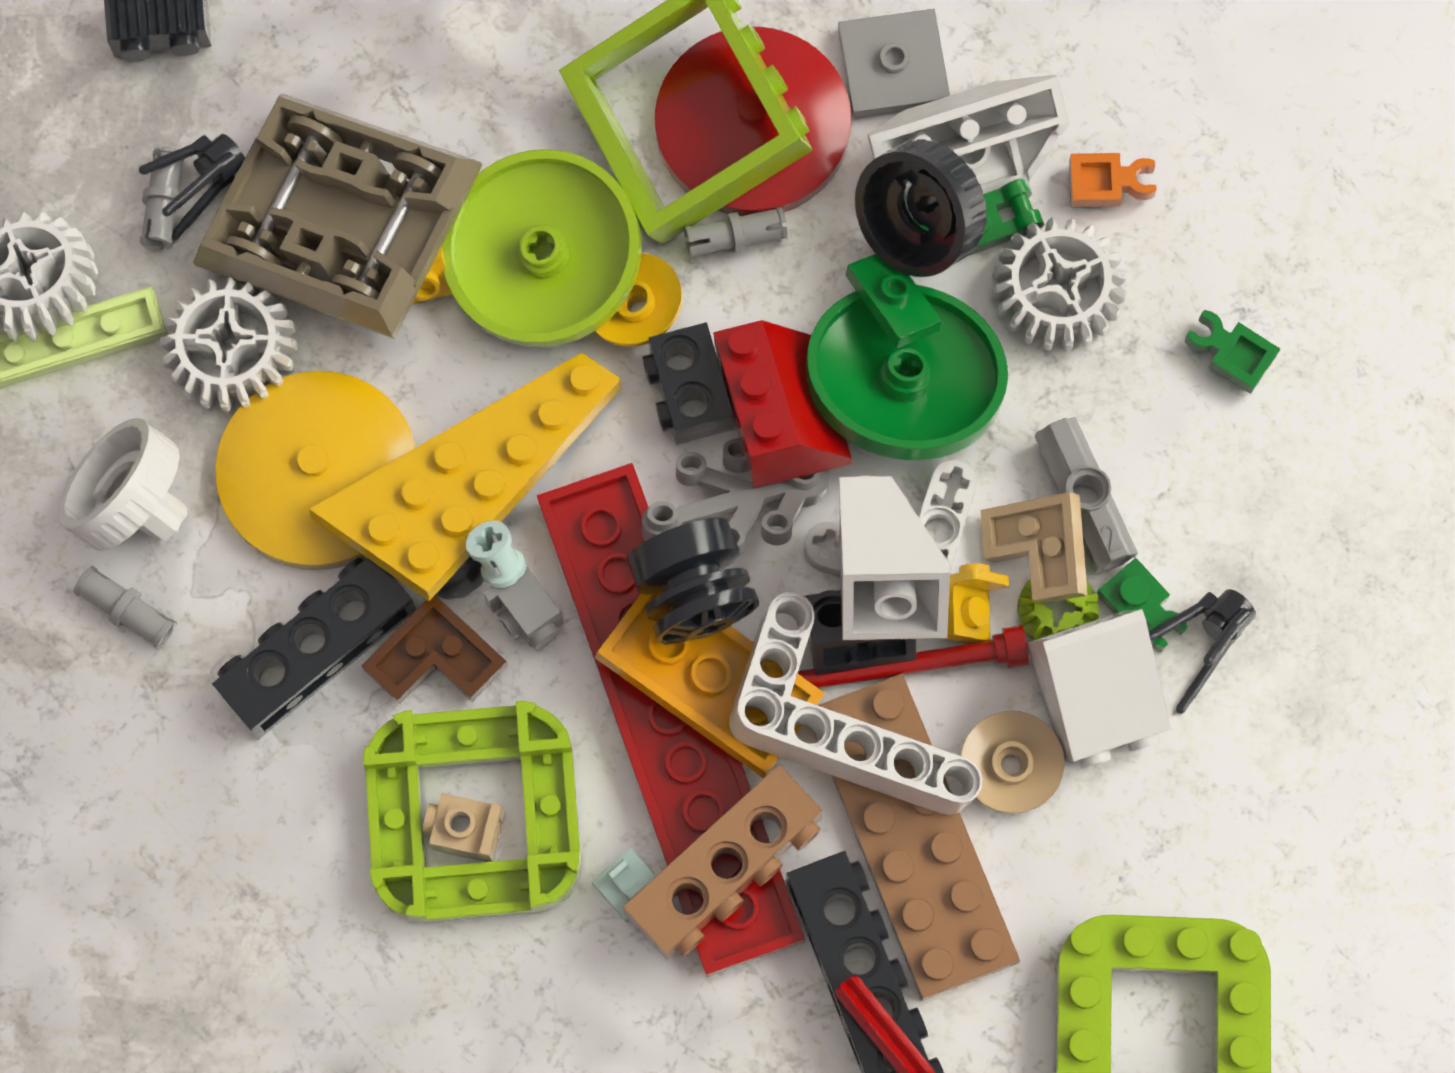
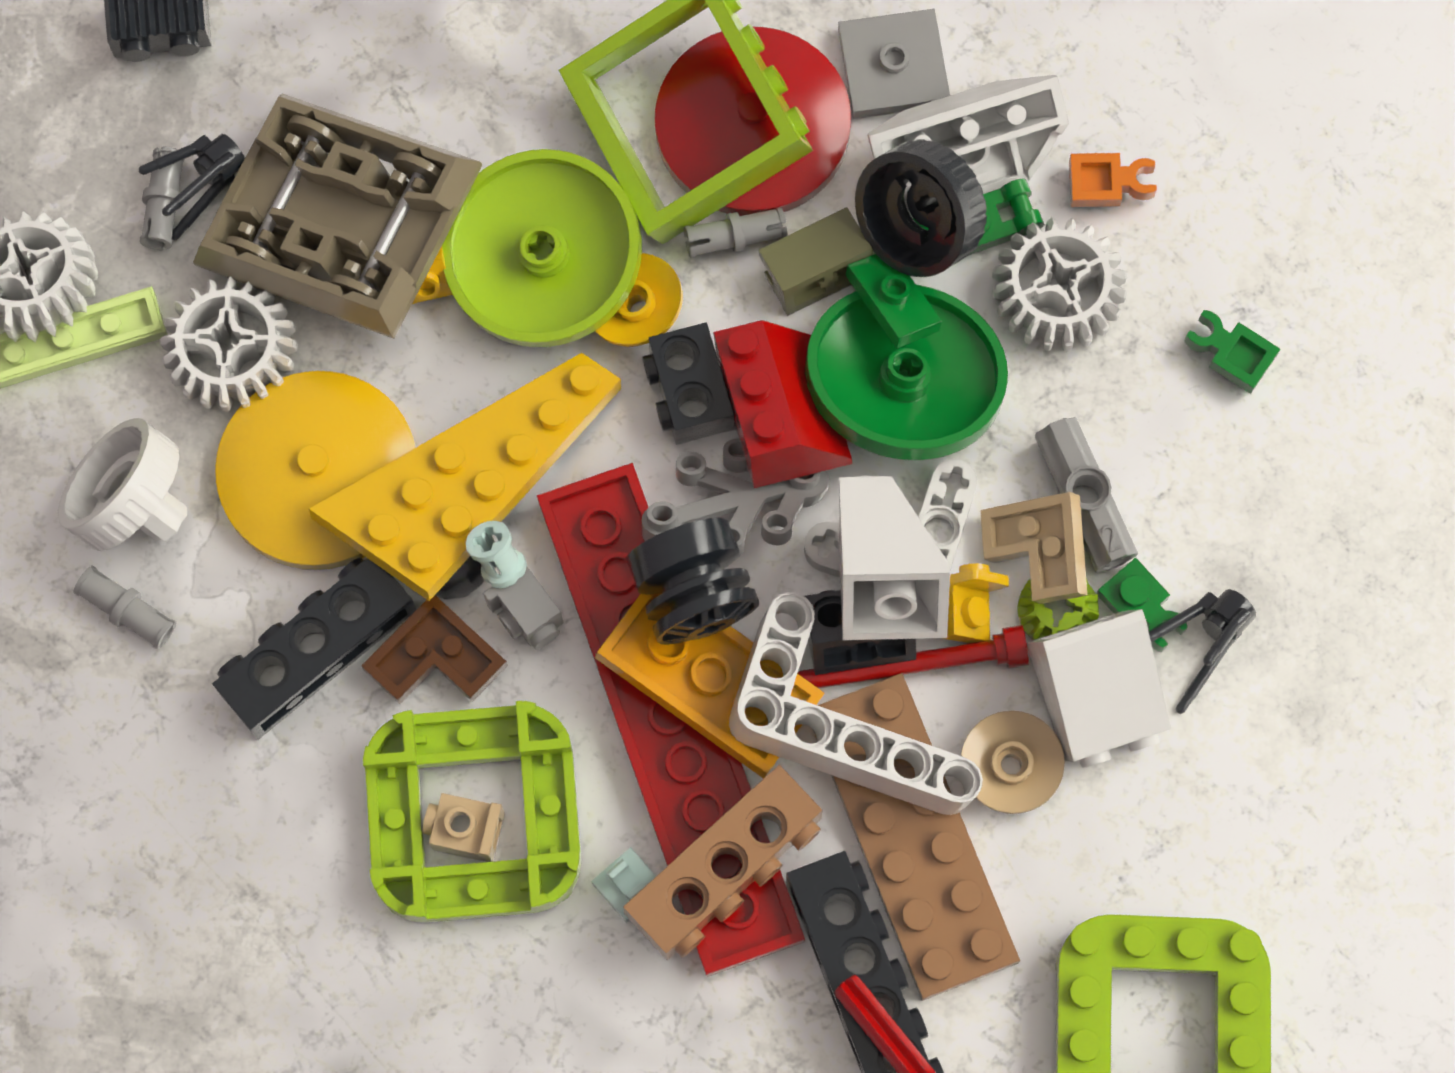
none -> olive hinge [759,207,873,316]

